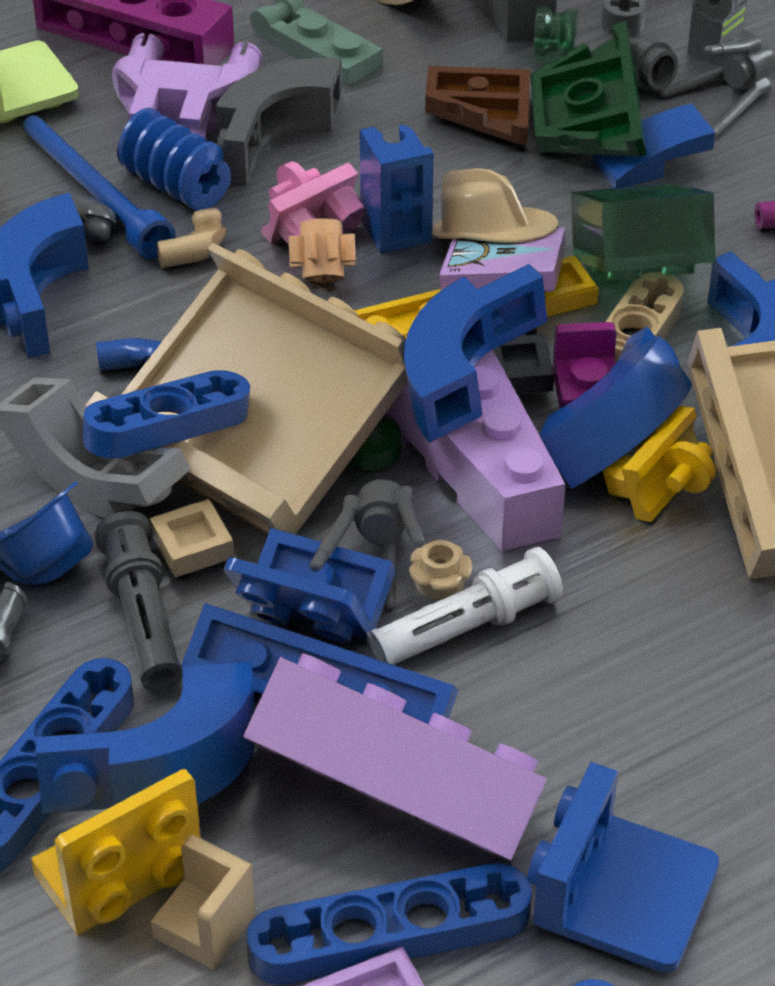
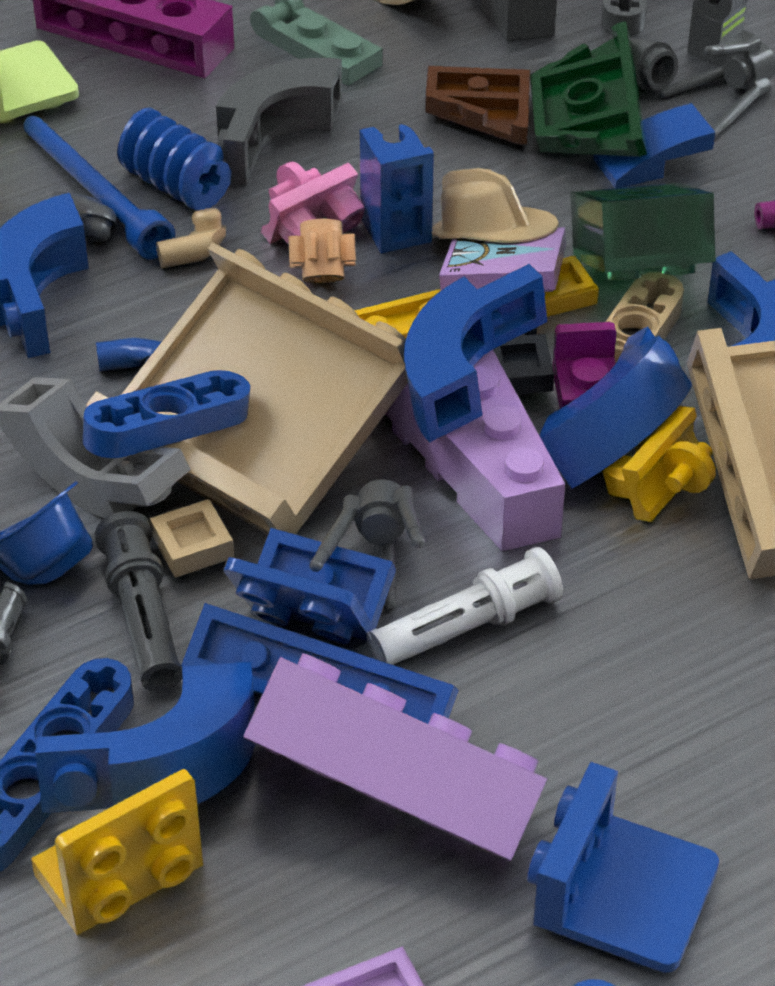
lavender connector [112,33,263,142] -> none
tan panel [151,835,256,970] -> none
blue beam [247,863,532,985] -> none
dark green tile [348,415,401,471] -> none
tan plate [409,540,473,600] -> none
clear green wheel [533,6,578,57] -> none

